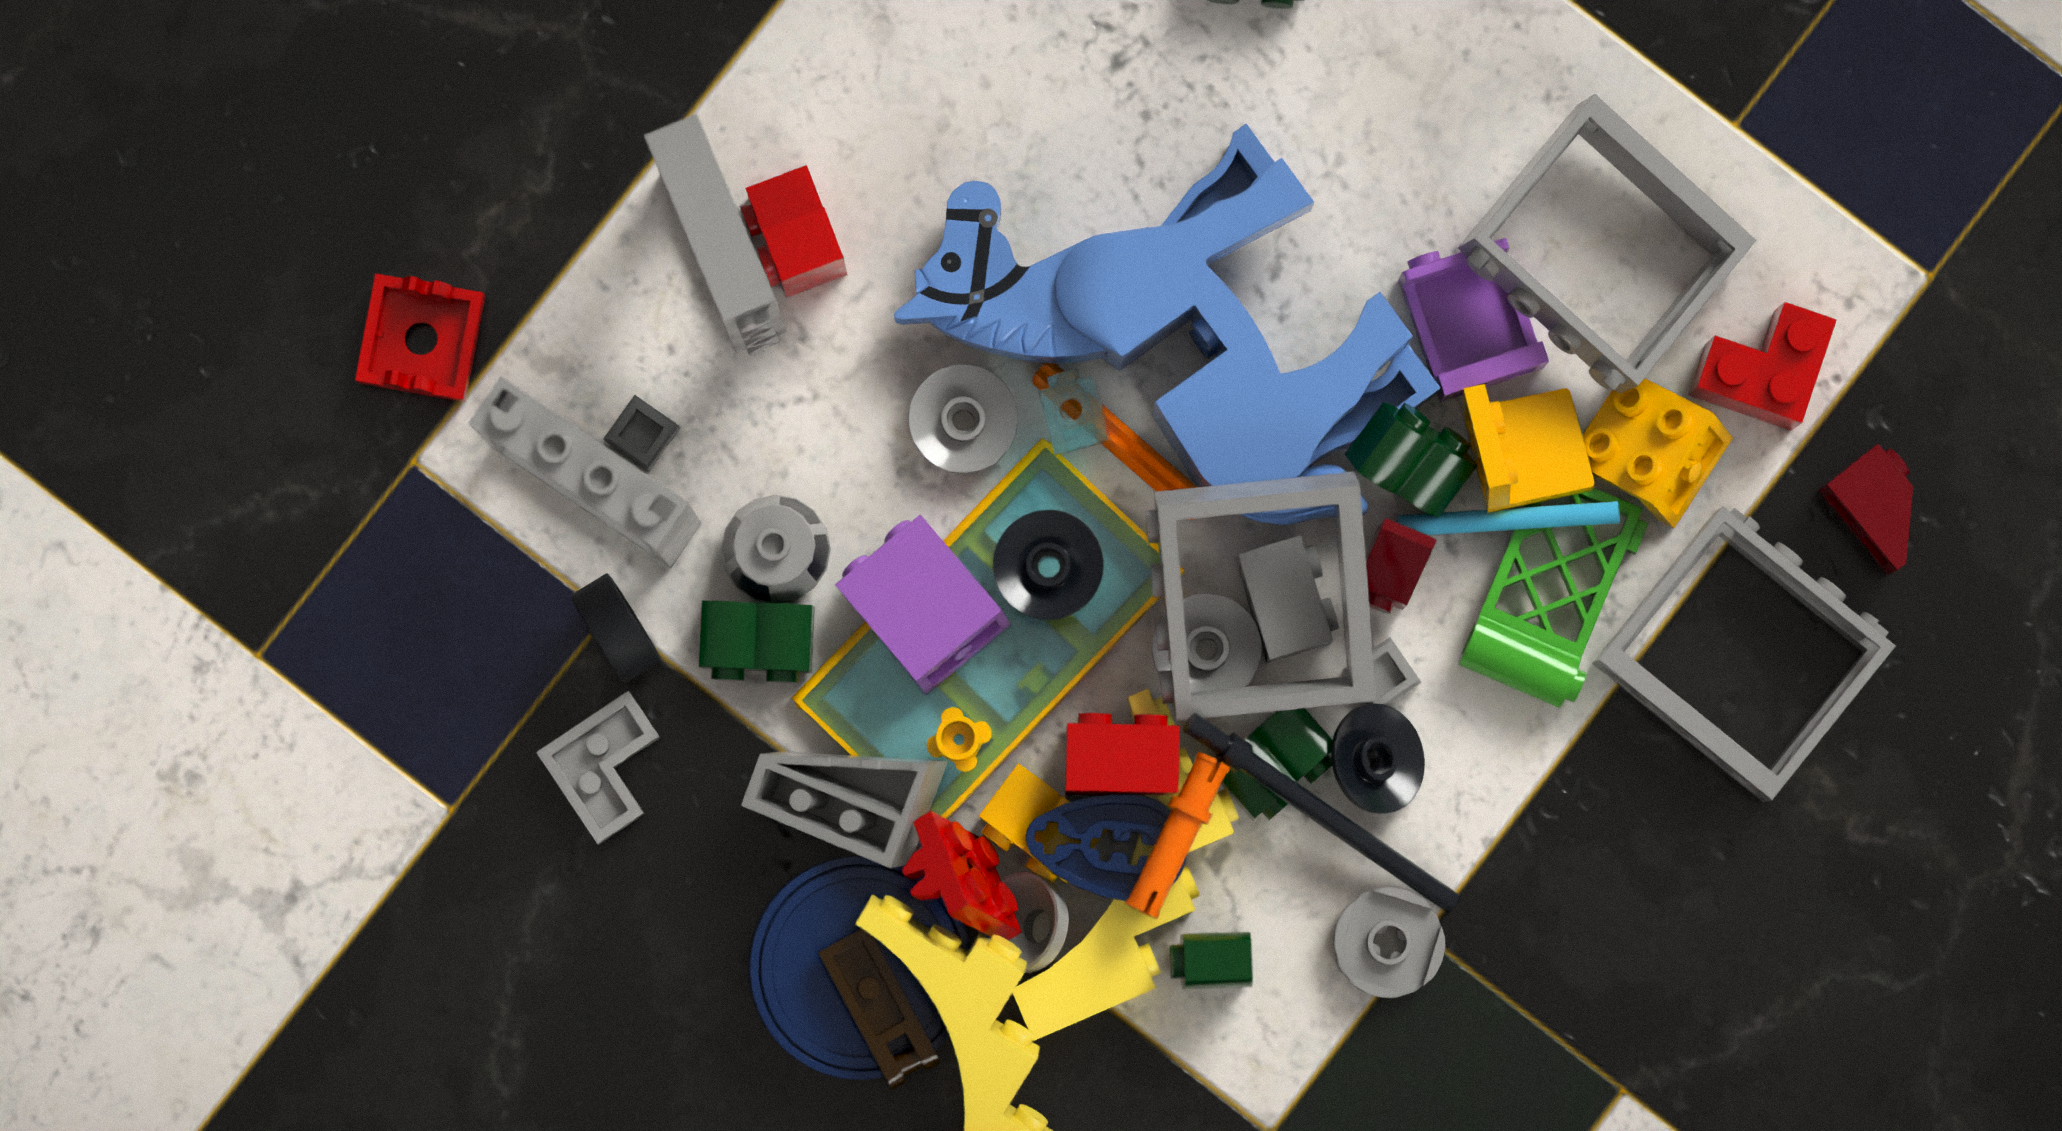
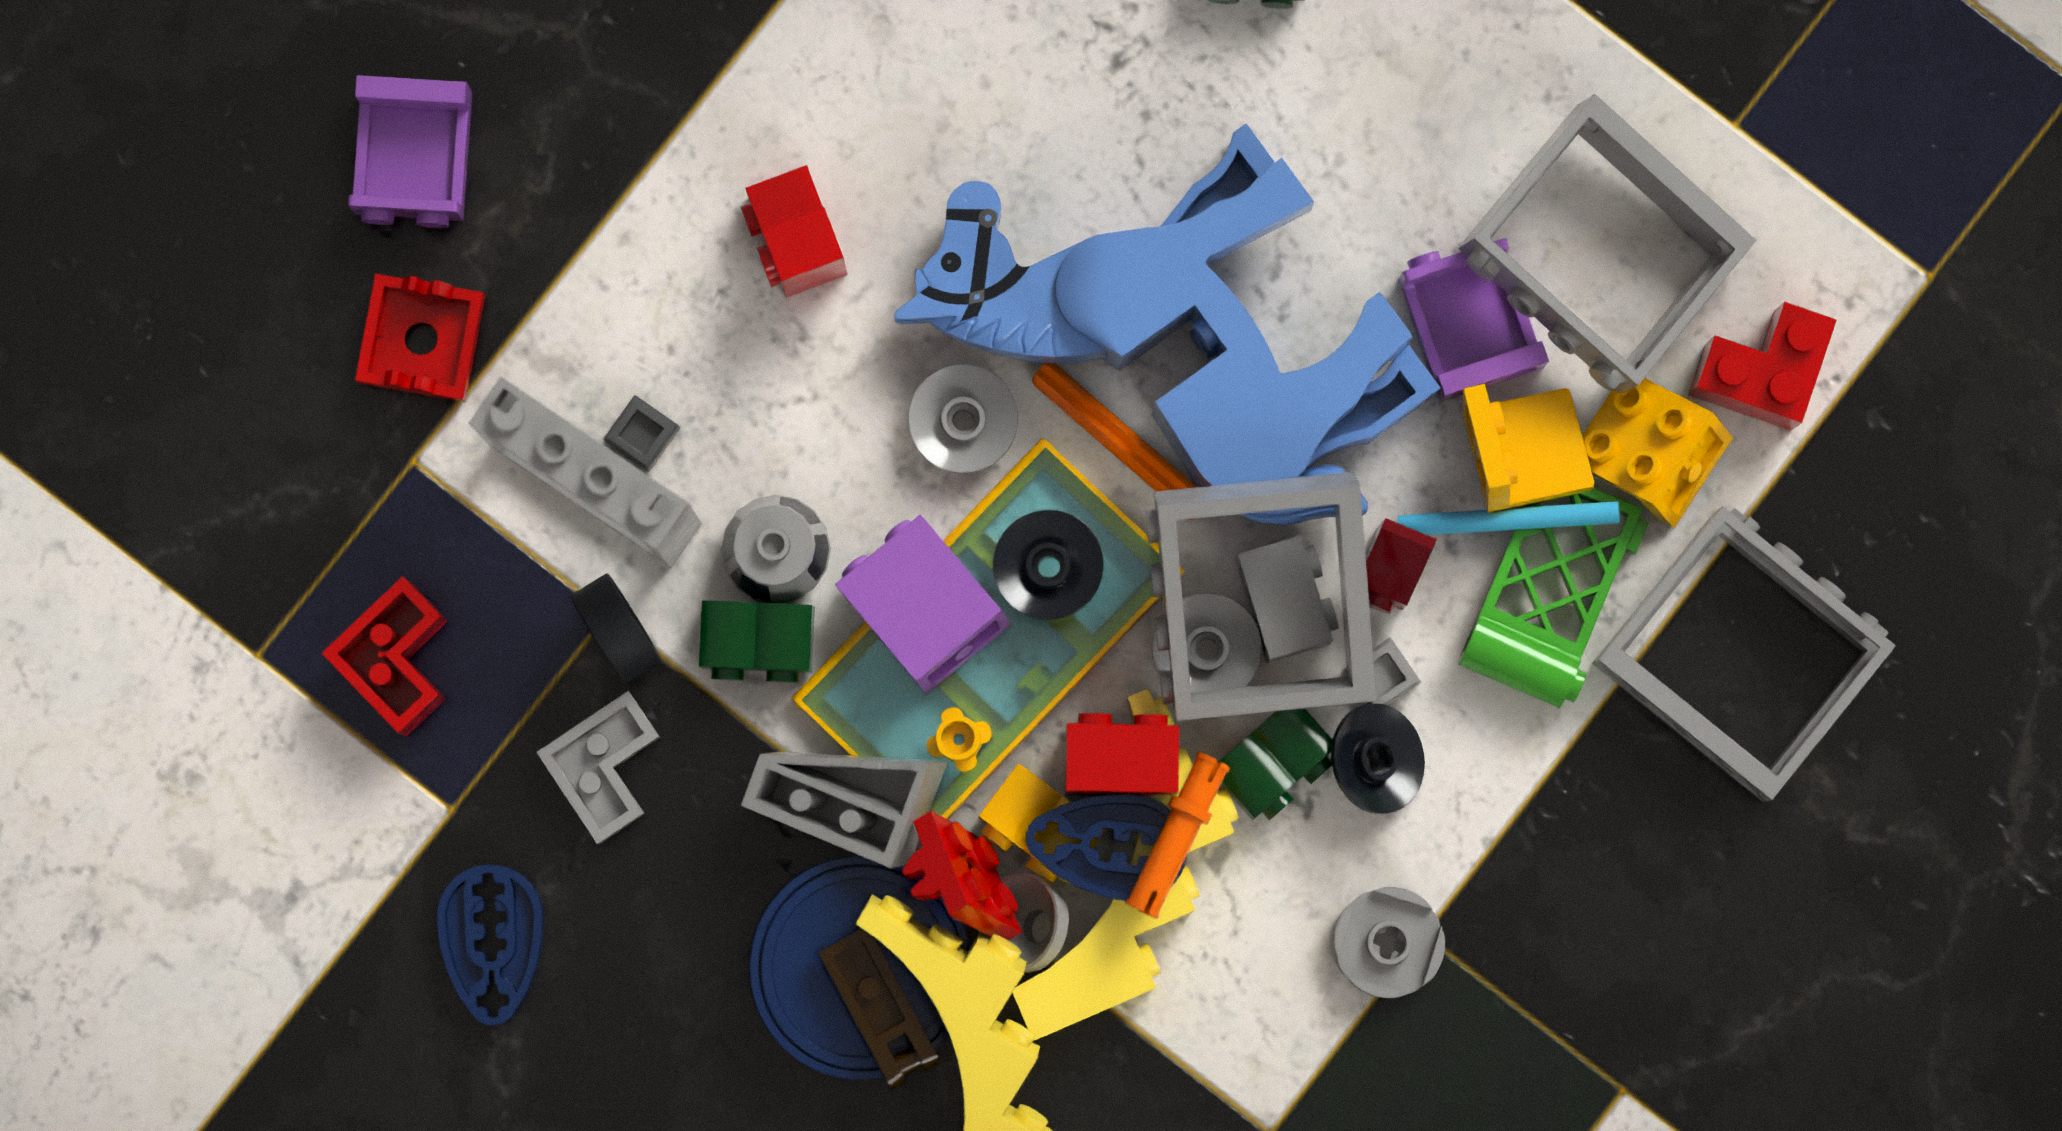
light grey window [644,113,786,356] -> none
clear light blue brick [1038,369,1112,455] -> none
dark green brick [1169,932,1253,989] -> none
black bar [1183,713,1460,912] -> none
dark green brick [1345,402,1478,518] -> none
dark red slope [1818,444,1913,575] -> none
none -> red brick [322,576,448,737]
none -> medium lavender panel [348,75,472,228]
none -> dark blue piece [437,865,545,1026]

